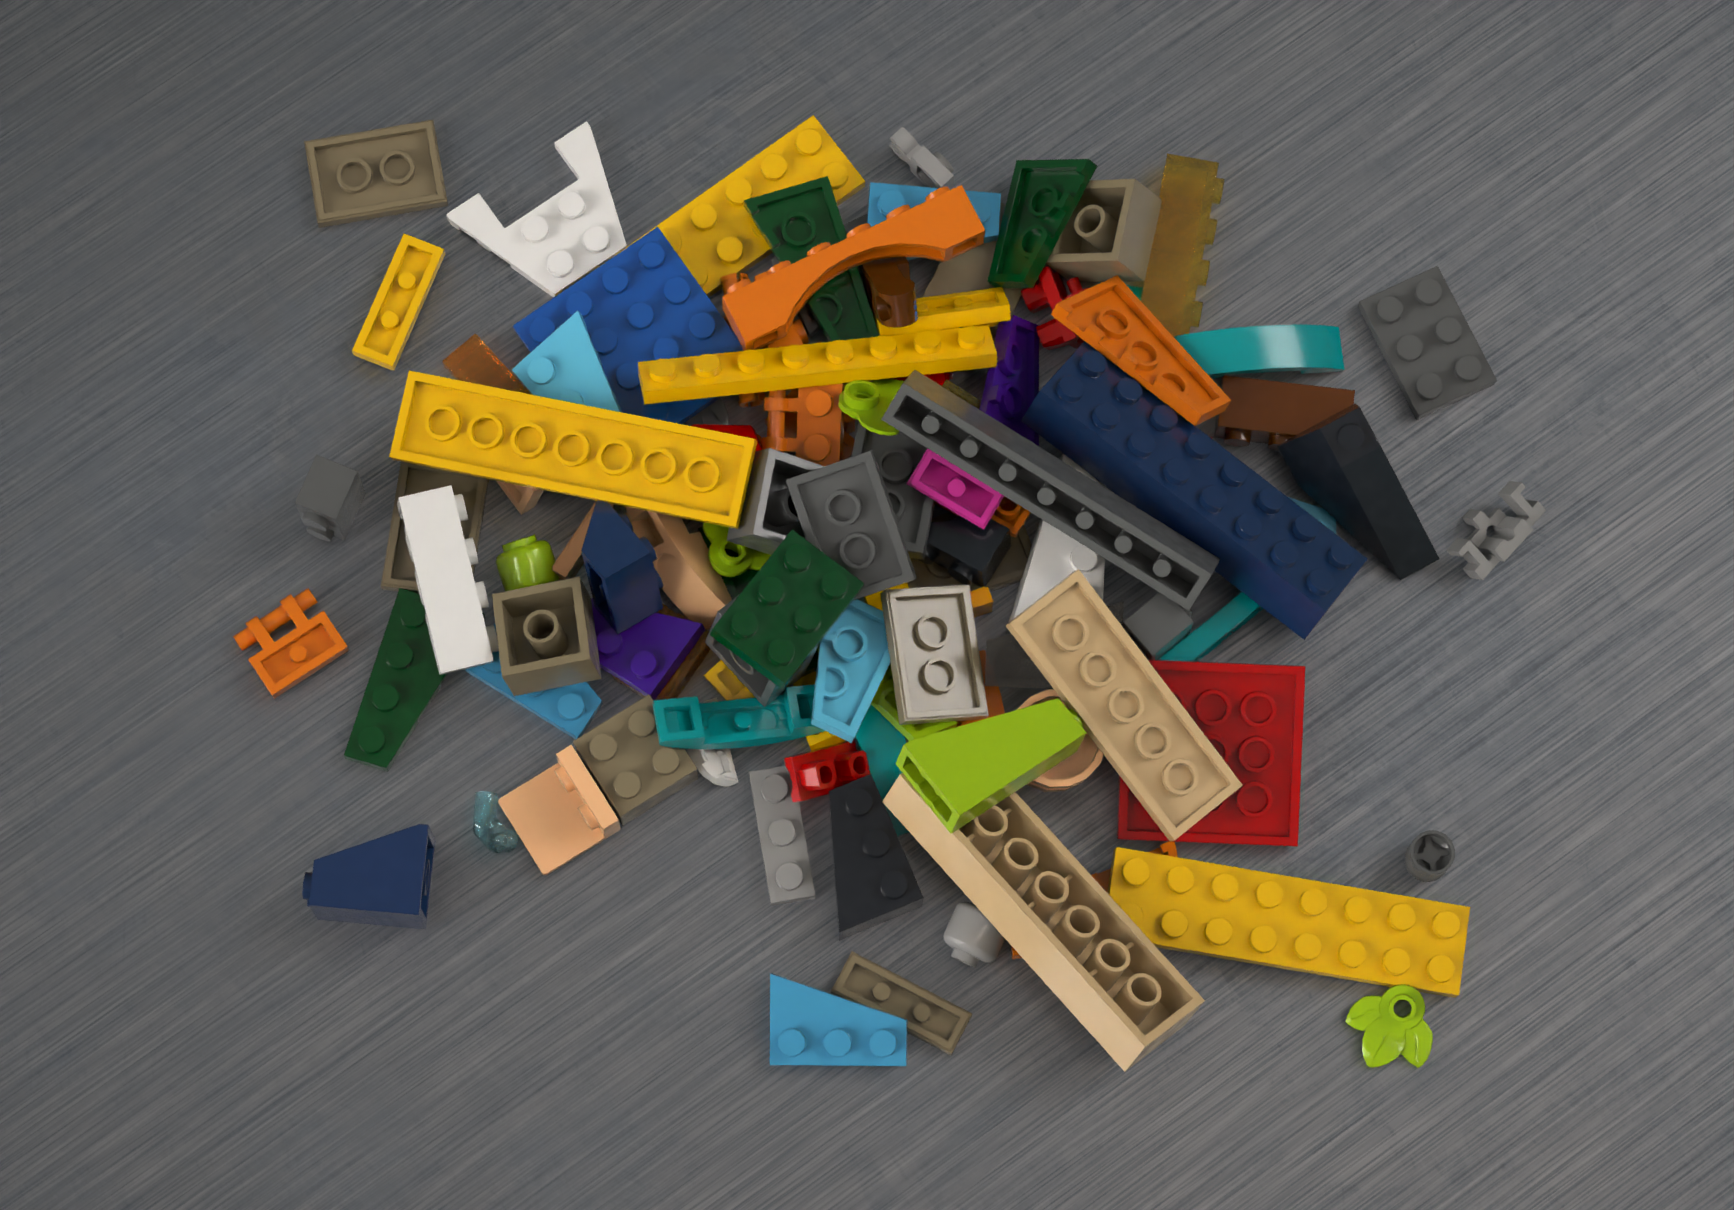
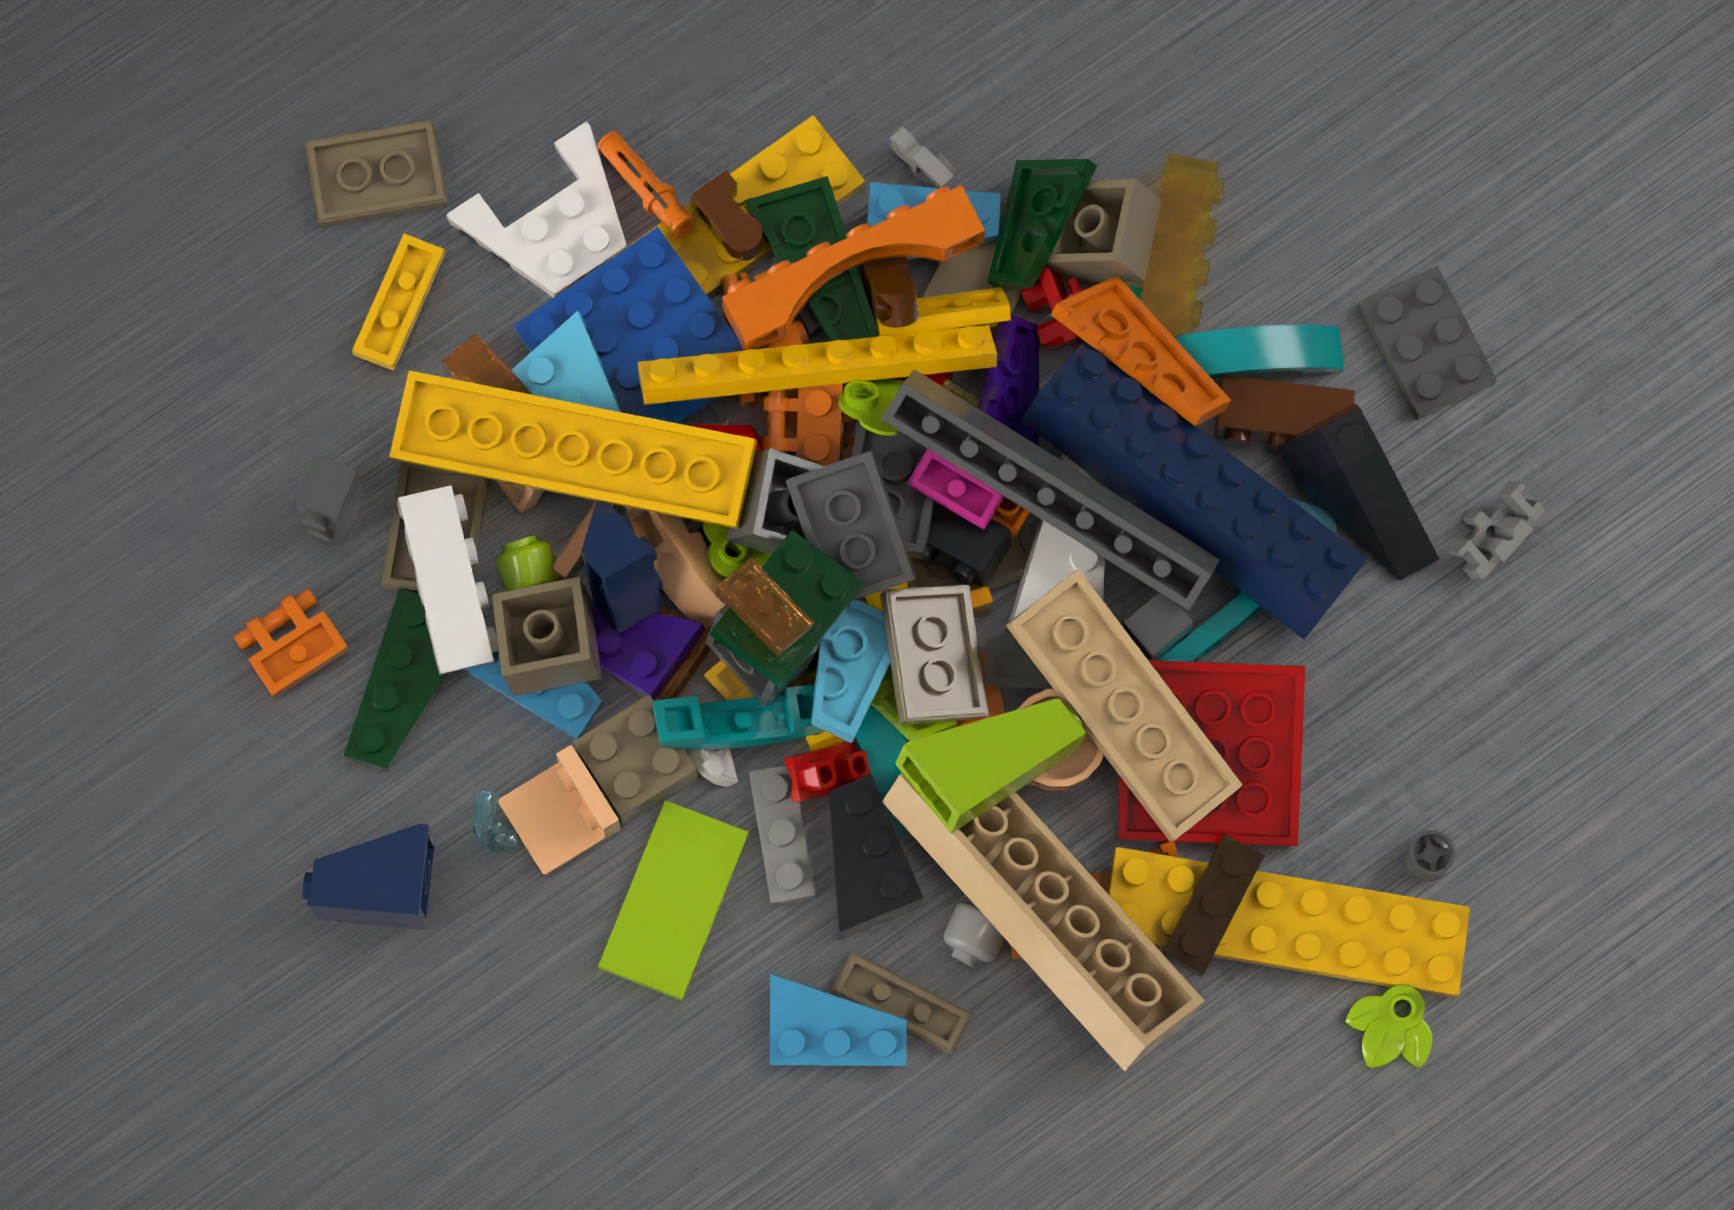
none -> orange pin [597,131,696,239]
none -> lime tile [598,800,749,1001]
none -> reddish brown leg [691,170,762,261]
none -> clear orange plate [715,557,814,657]
none -> dark brown plate [1162,834,1265,977]

